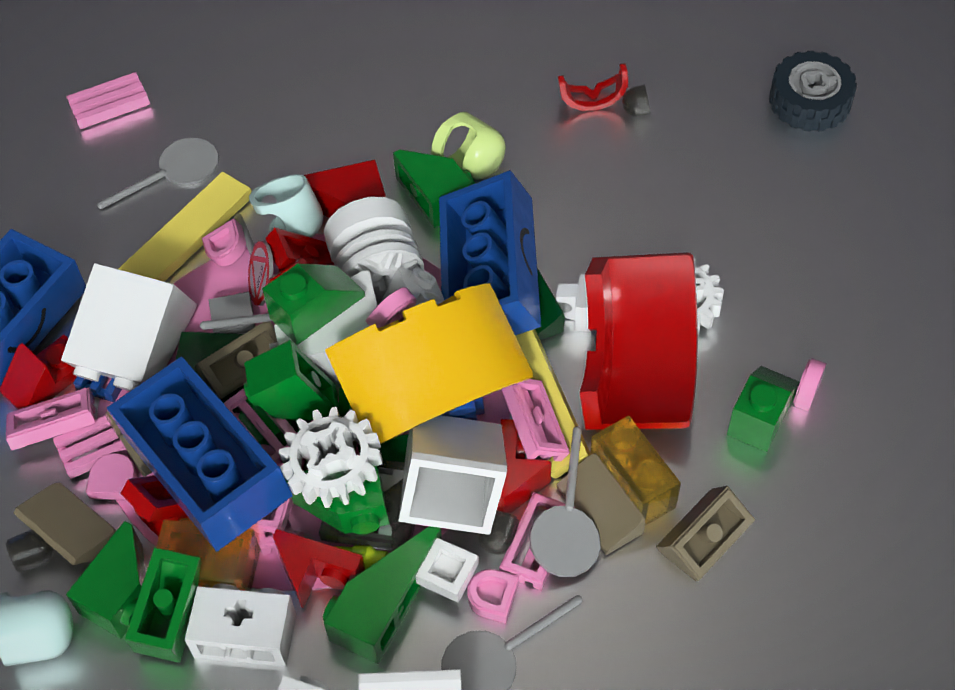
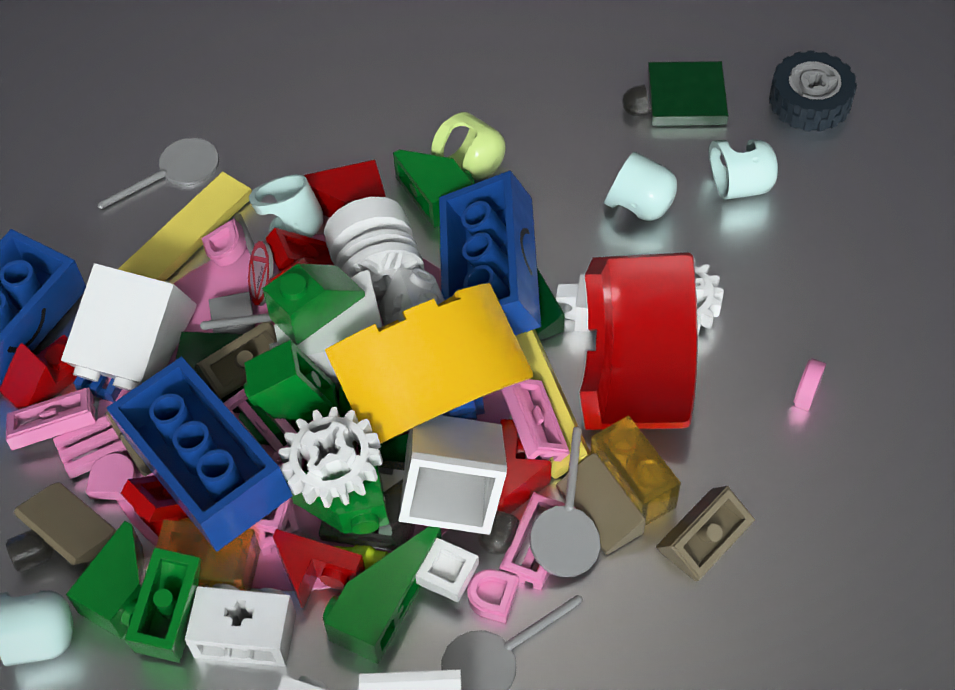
bright pink tile [66,72,150,129] -> none
bright pink tile [365,287,417,328] -> none
red helmet [557,63,628,111] -> none
green slope [727,366,800,452] -> none
none -> light aqua helmet [604,152,677,221]
none -> dark green tile [648,61,728,126]
none -> light aqua helmet [709,139,778,200]

